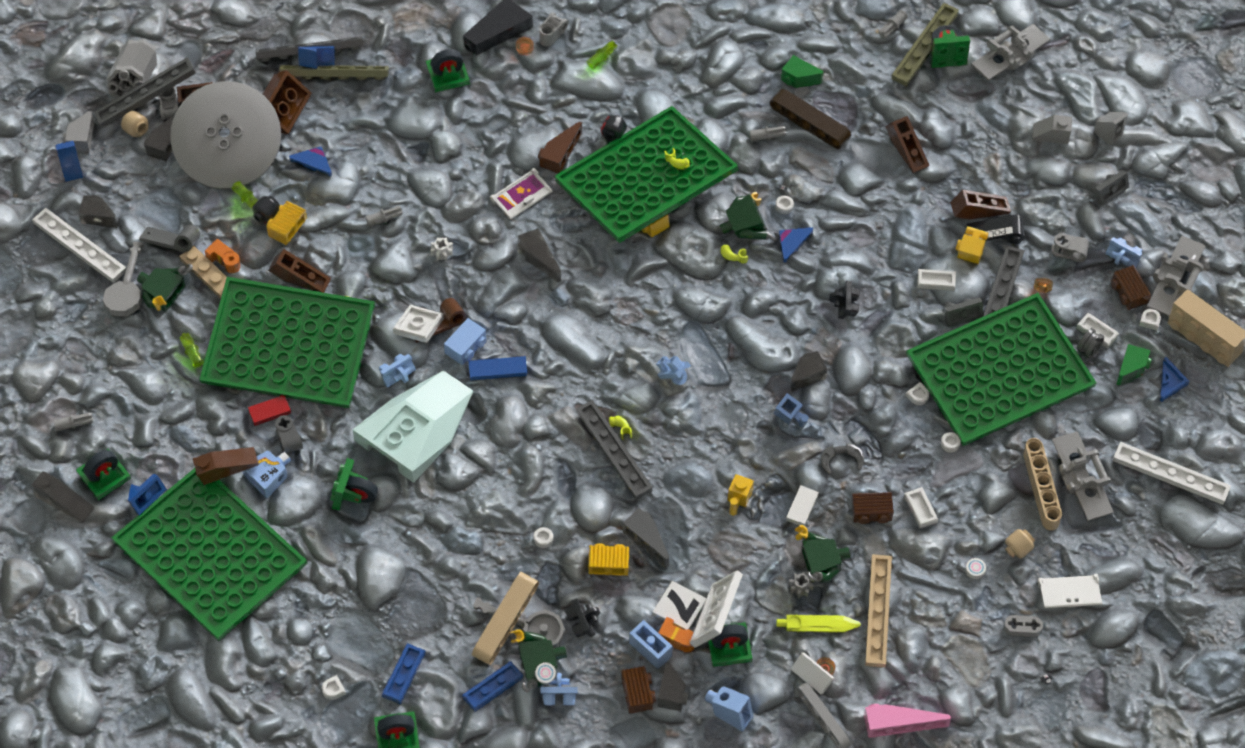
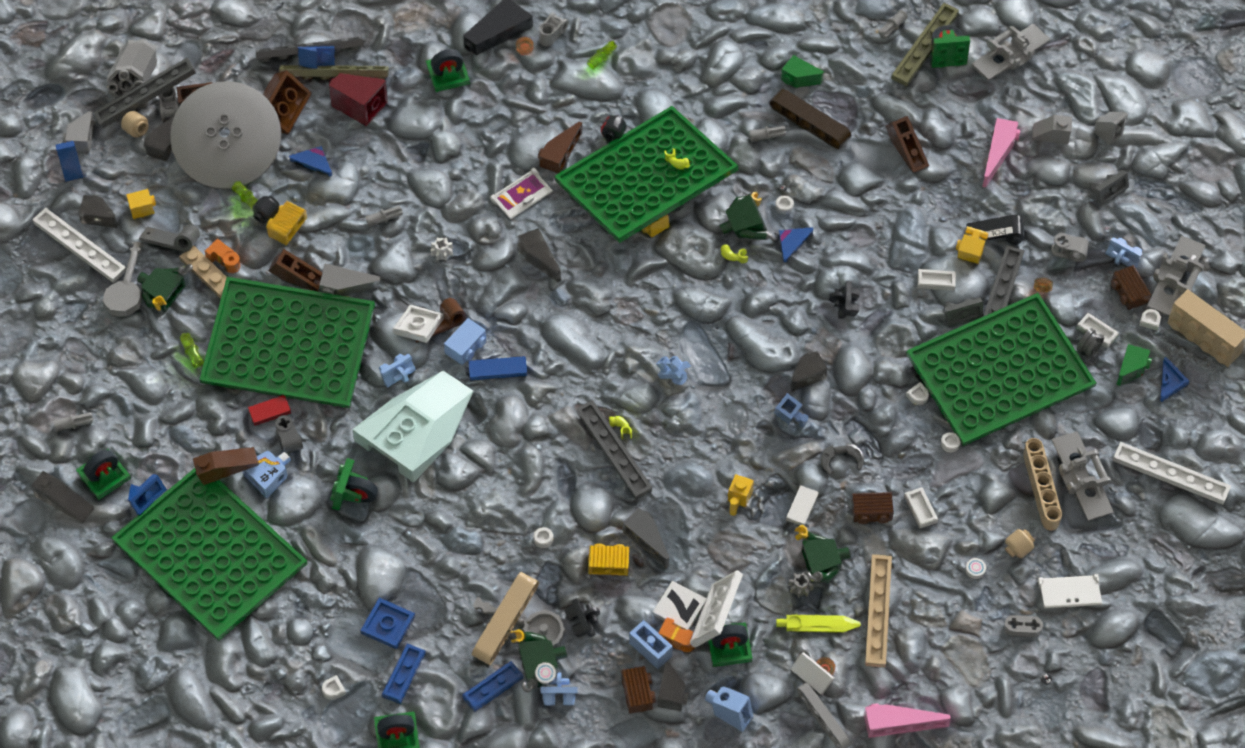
reddish brown slope [950,190,1011,220] -> none
none -> yellow brick [126,189,156,219]
none -> light grey slope [318,263,380,296]
none -> dark red slope [329,73,388,127]
none -> blue tile [360,598,415,650]
none -> bright pink slope [982,118,1020,187]

